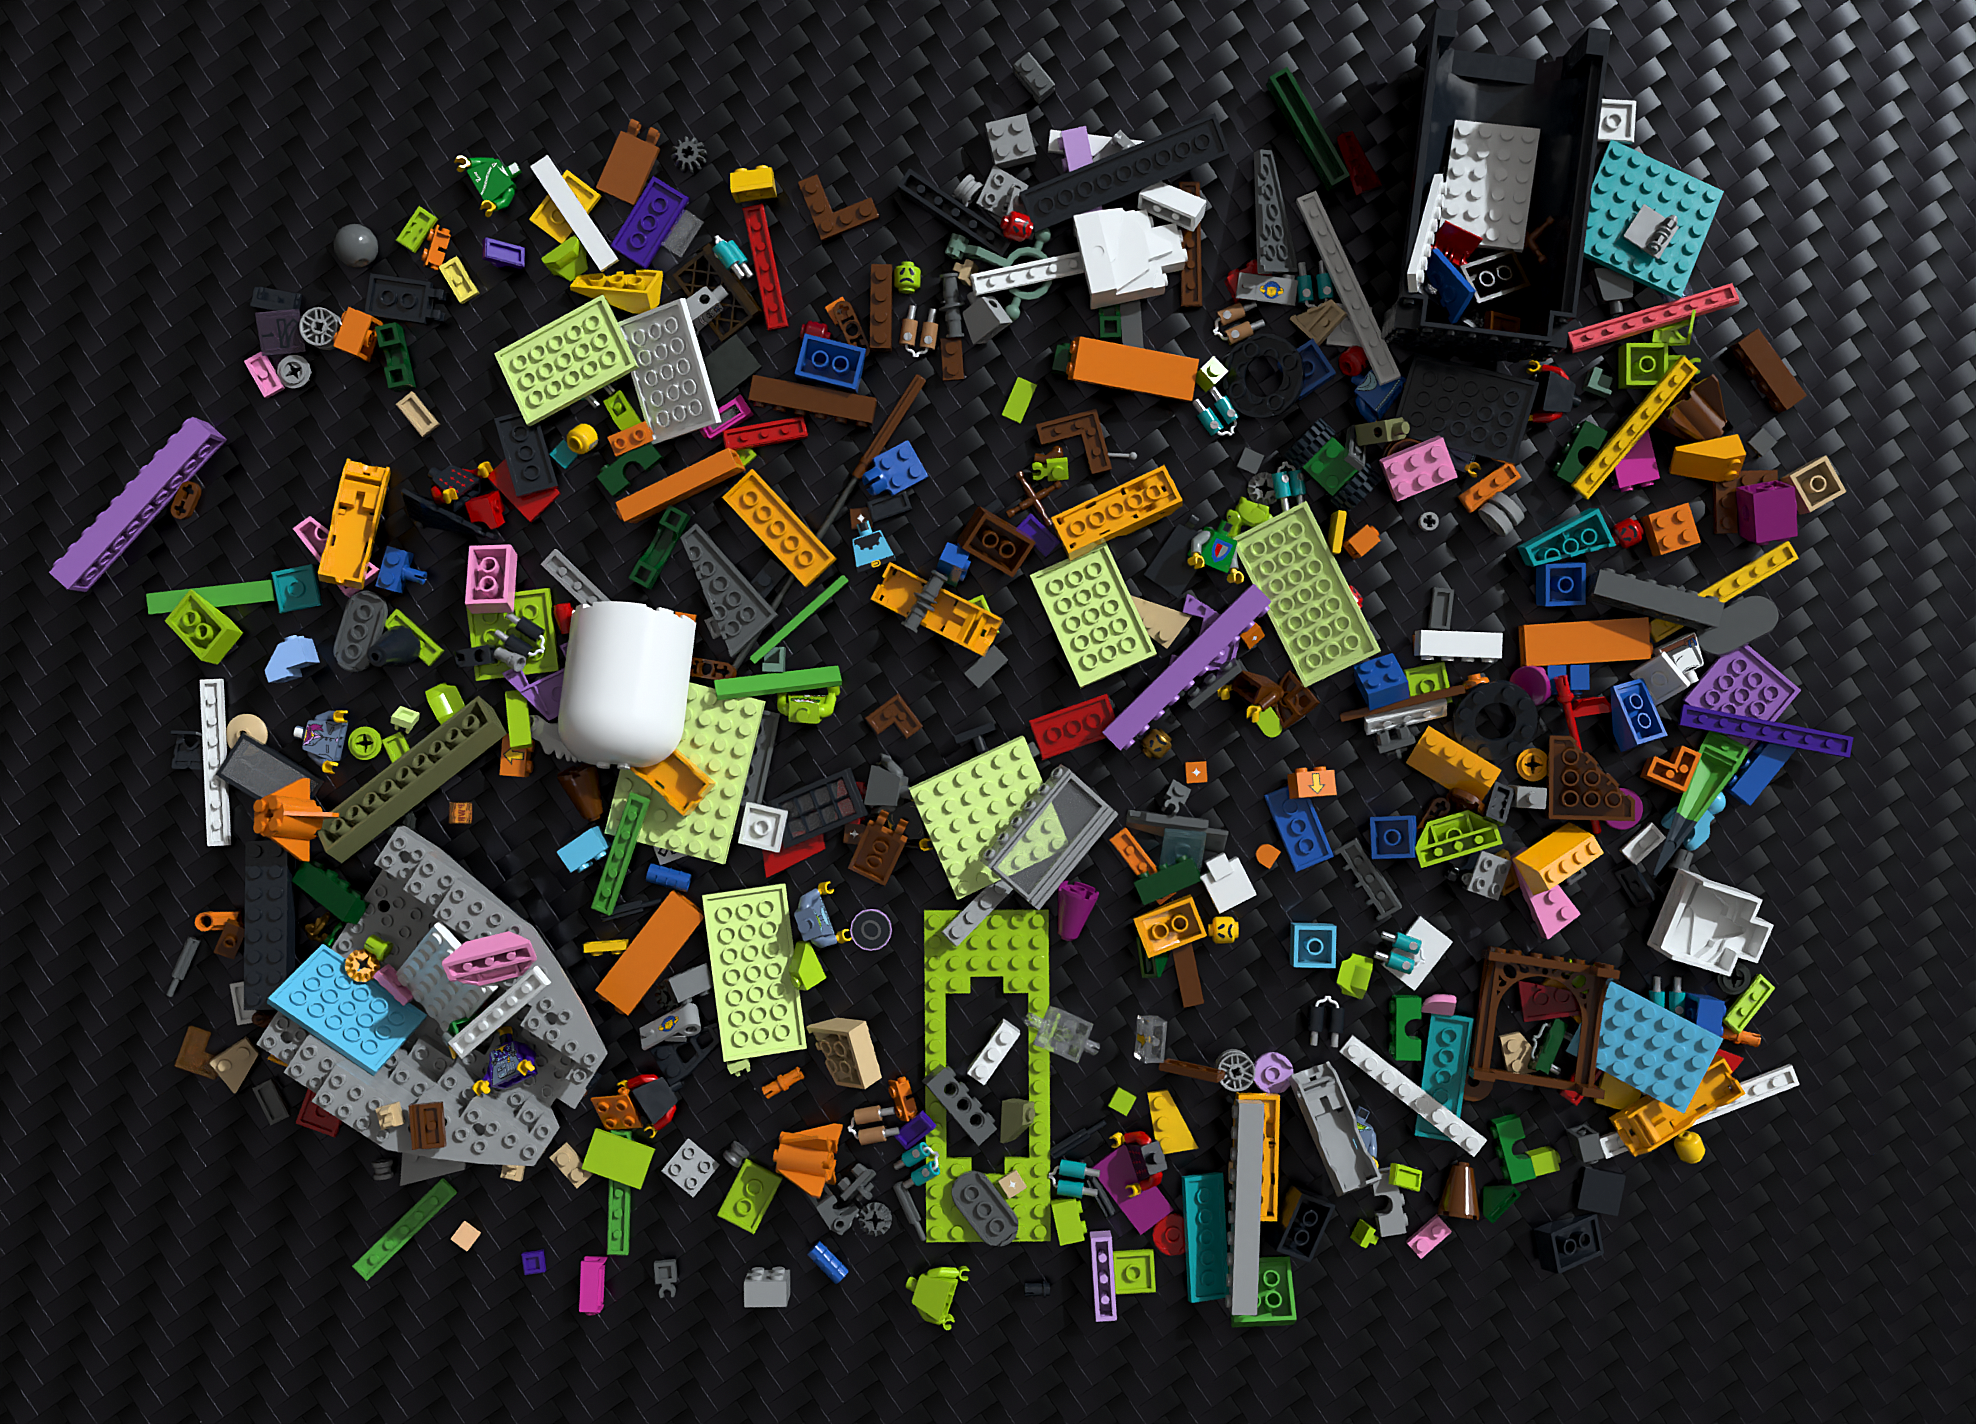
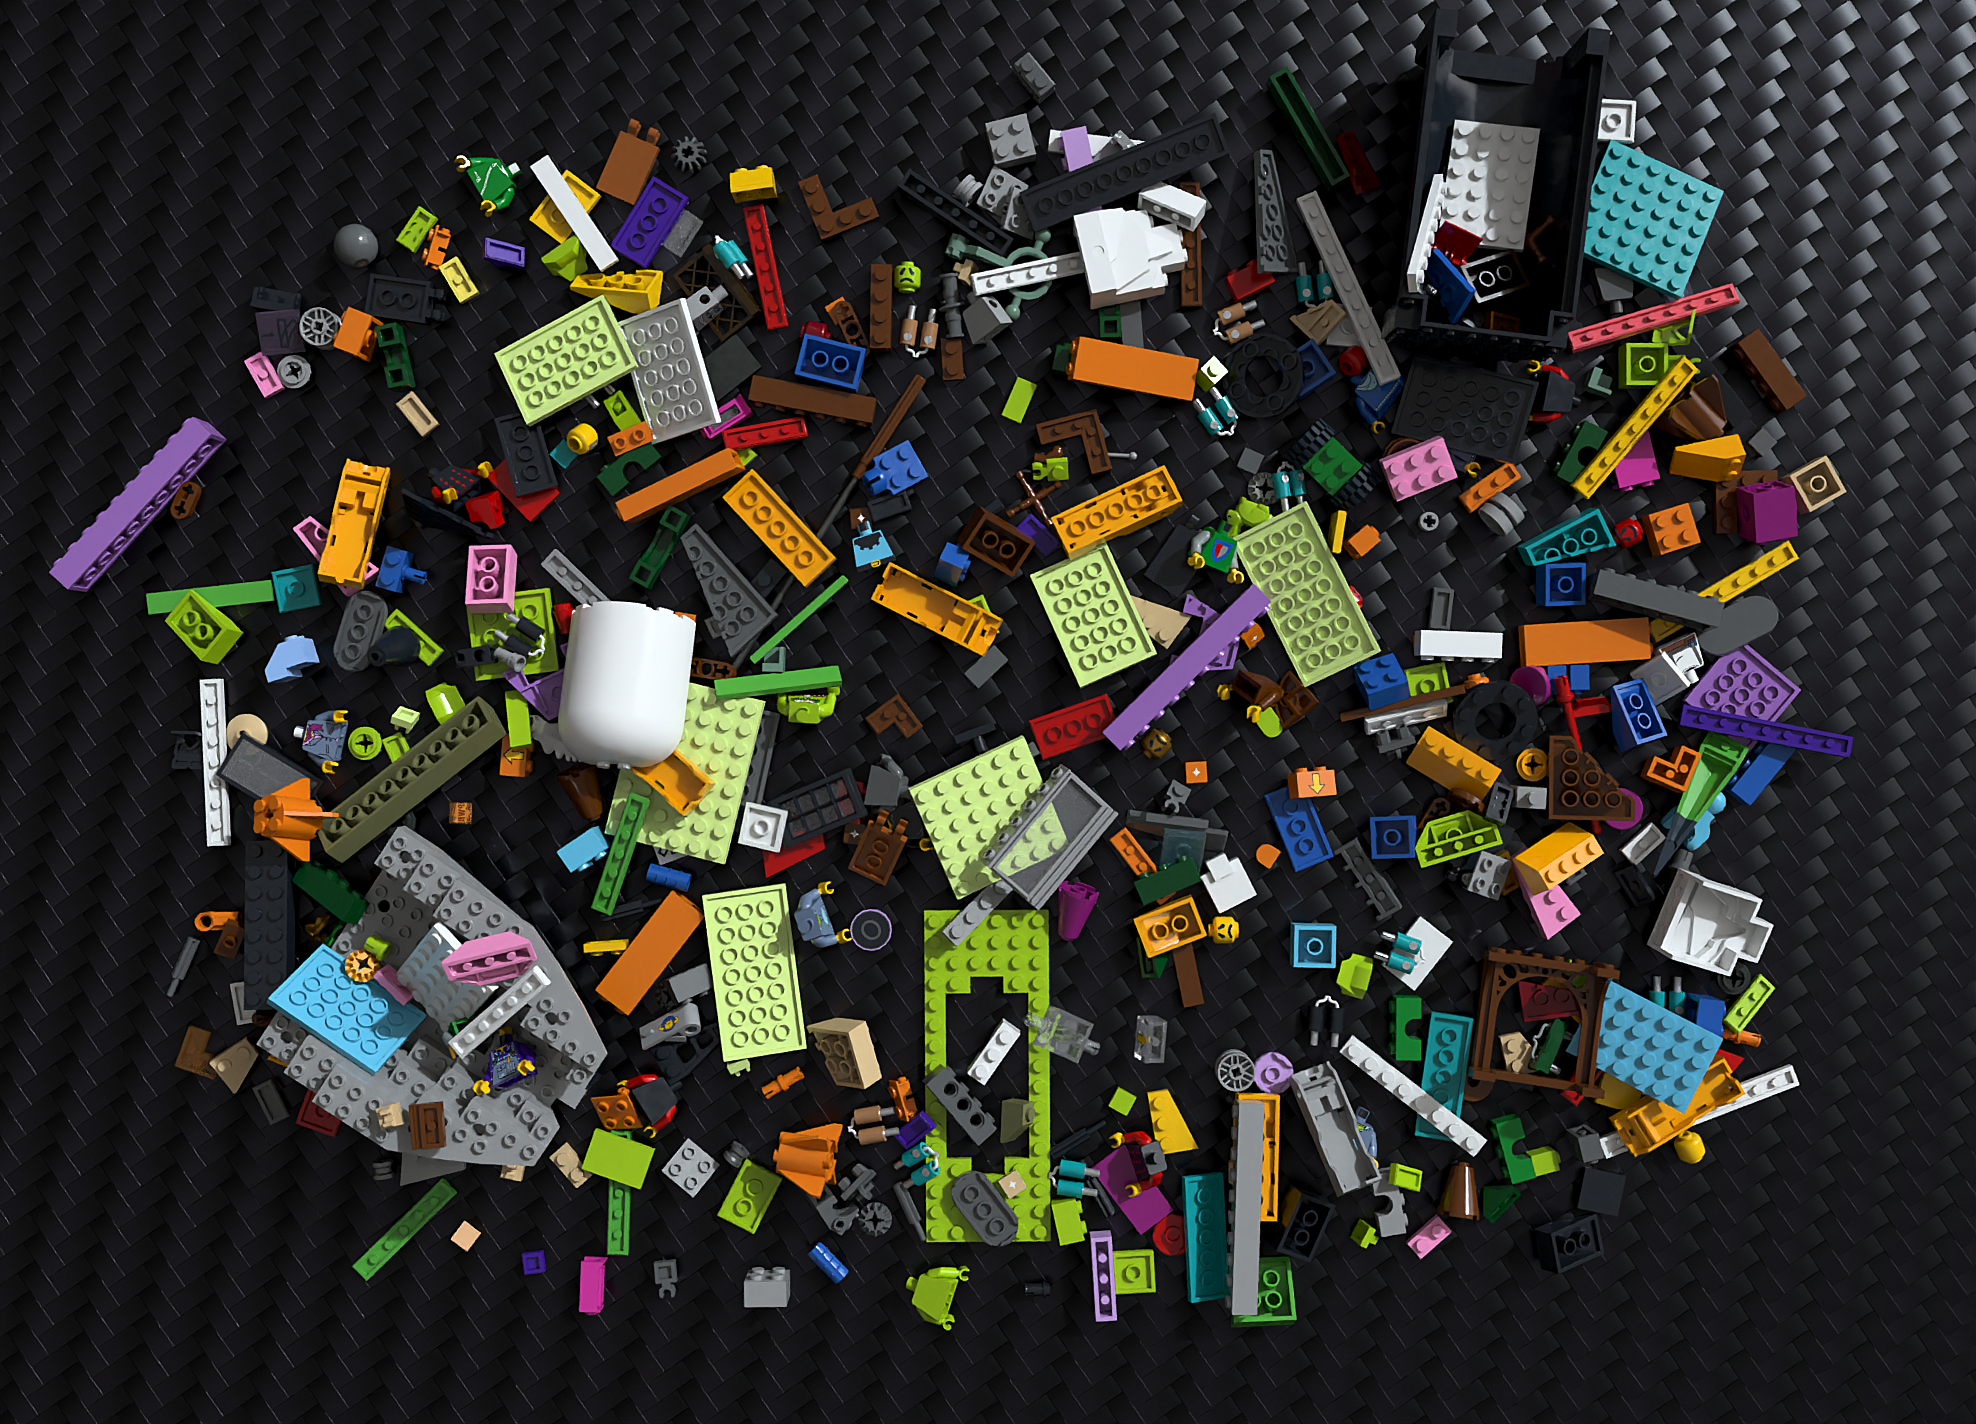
lime slope [788,941,826,990] -> none
dark grey piece [901,569,948,633] -> none
red head [1000,211,1033,242] -> none
reddish brown tile [1159,1058,1225,1083] -> none
dark grey plate [1186,658,1242,709] -> none
light grey door [1235,272,1298,306] -> none
dark grey tile [1344,425,1367,472] -> none
olive torso [1355,417,1410,446] -> none
bright pink brick [1421,994,1456,1016] -> none
light grey hinge [1623,204,1679,260] -> none

